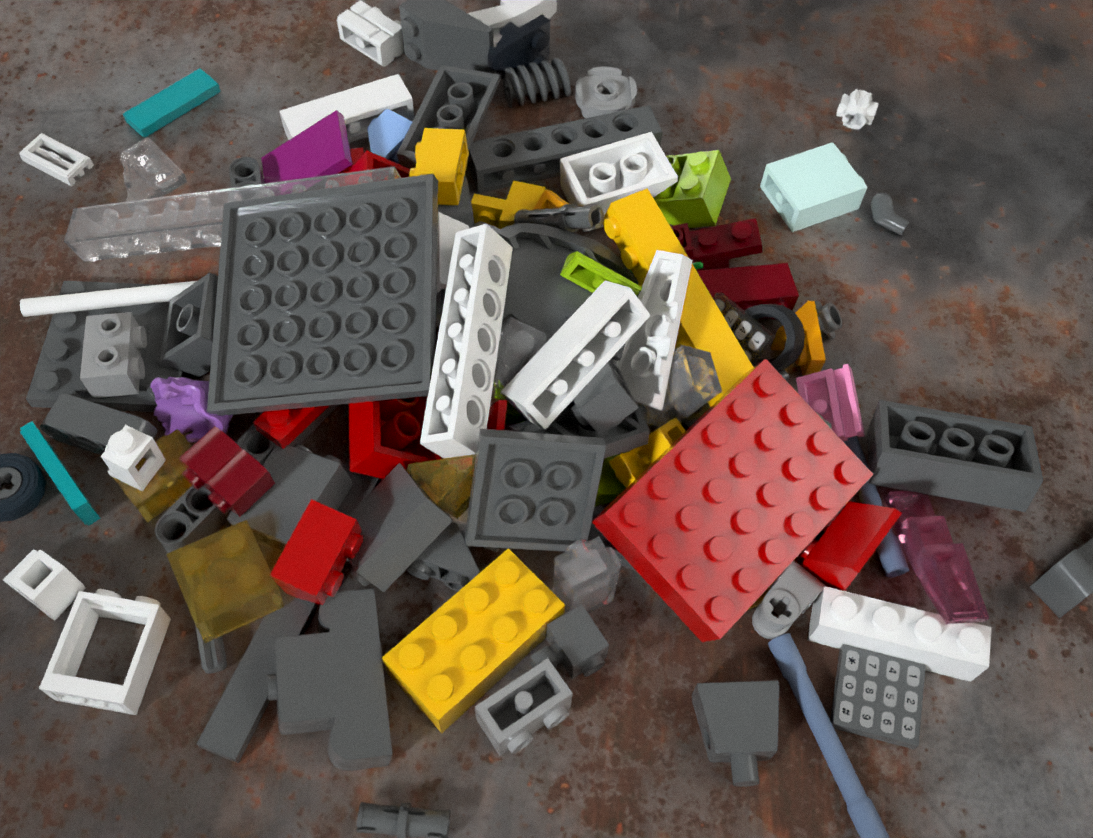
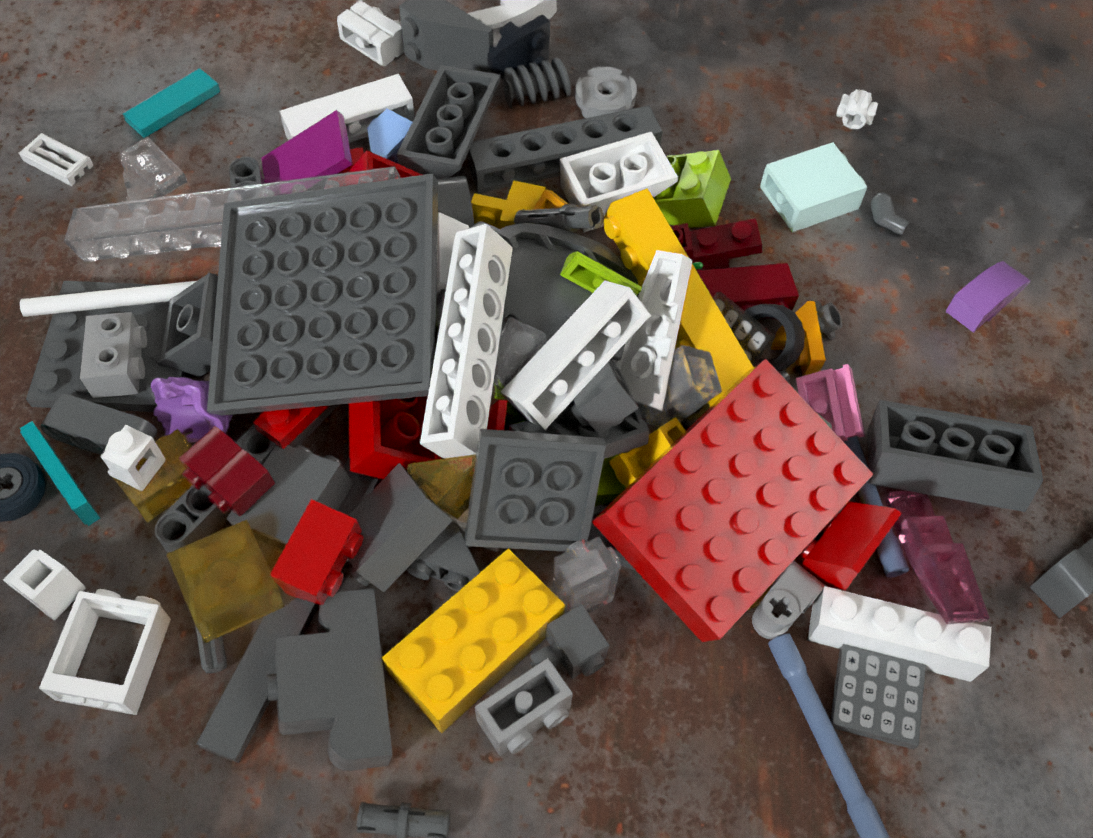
yellow brick [409,128,469,206] -> none
dark grey torso [692,681,779,787] -> none
none -> medium lavender slope [945,261,1031,333]

